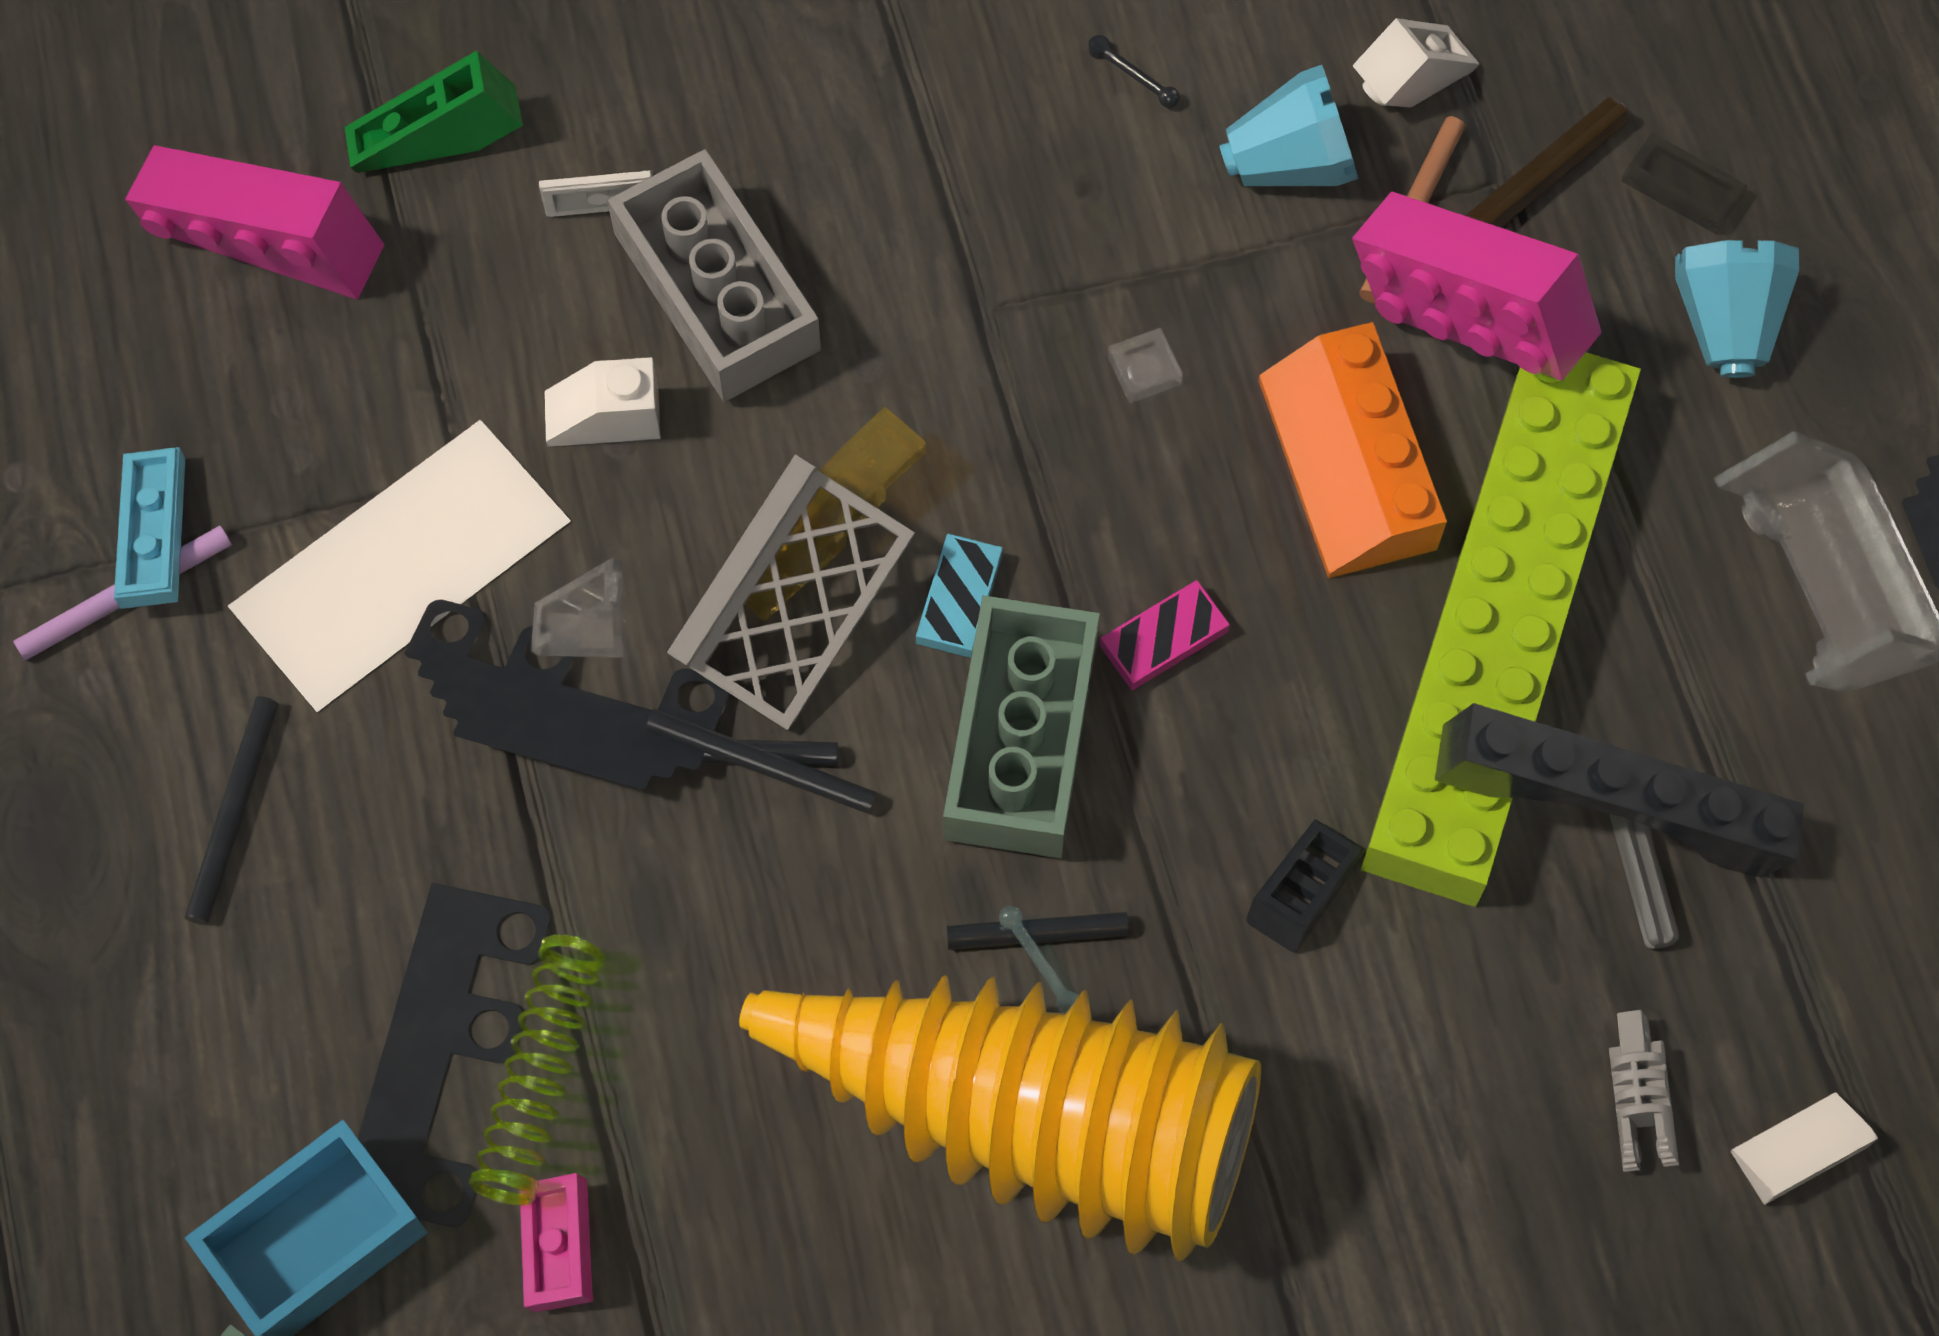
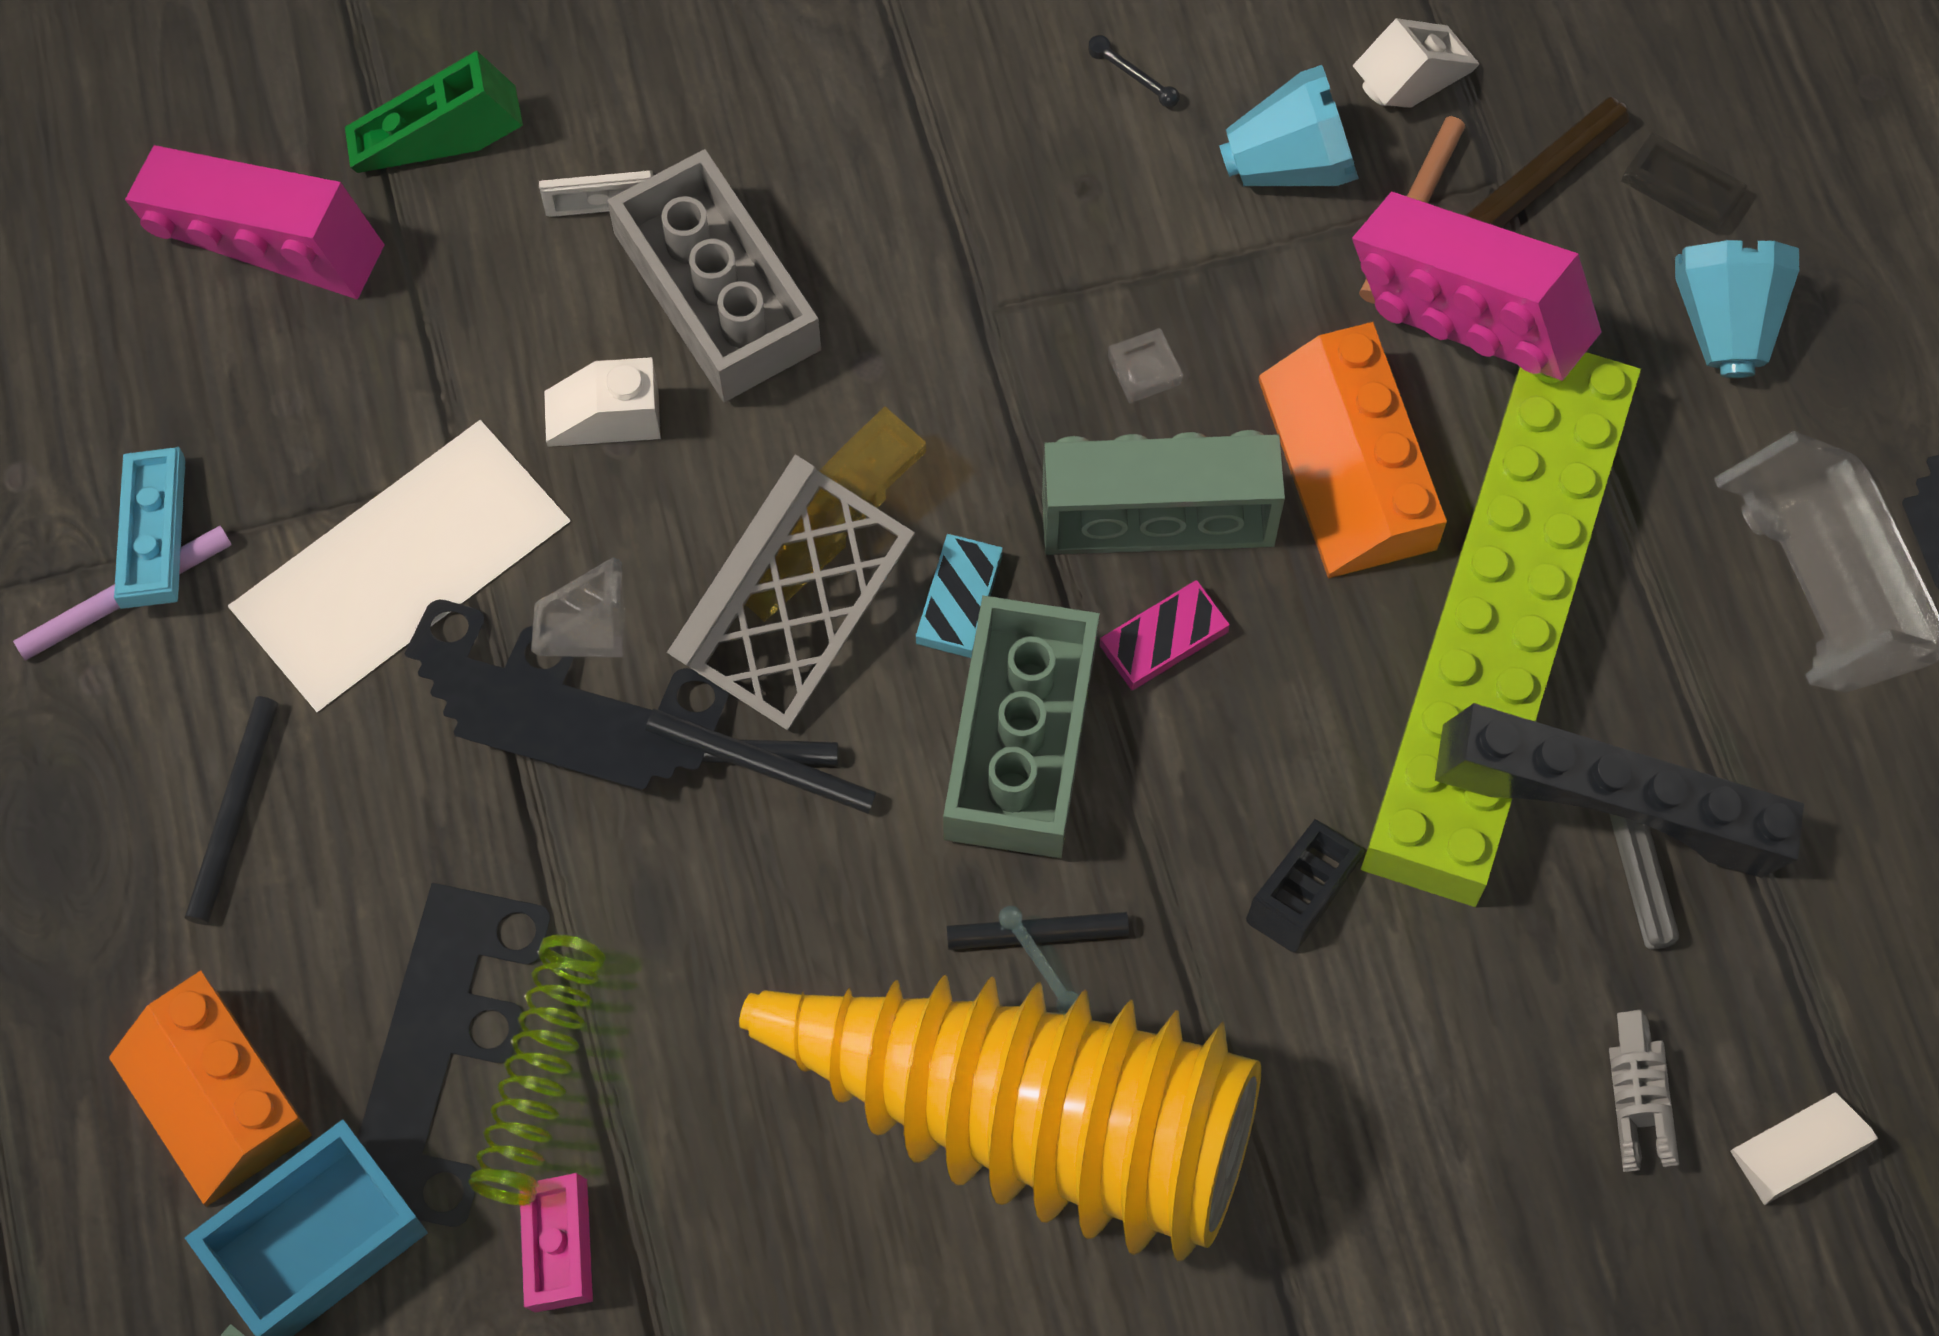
none -> orange slope [109,970,312,1207]
none -> sand green brick [1042,430,1285,555]

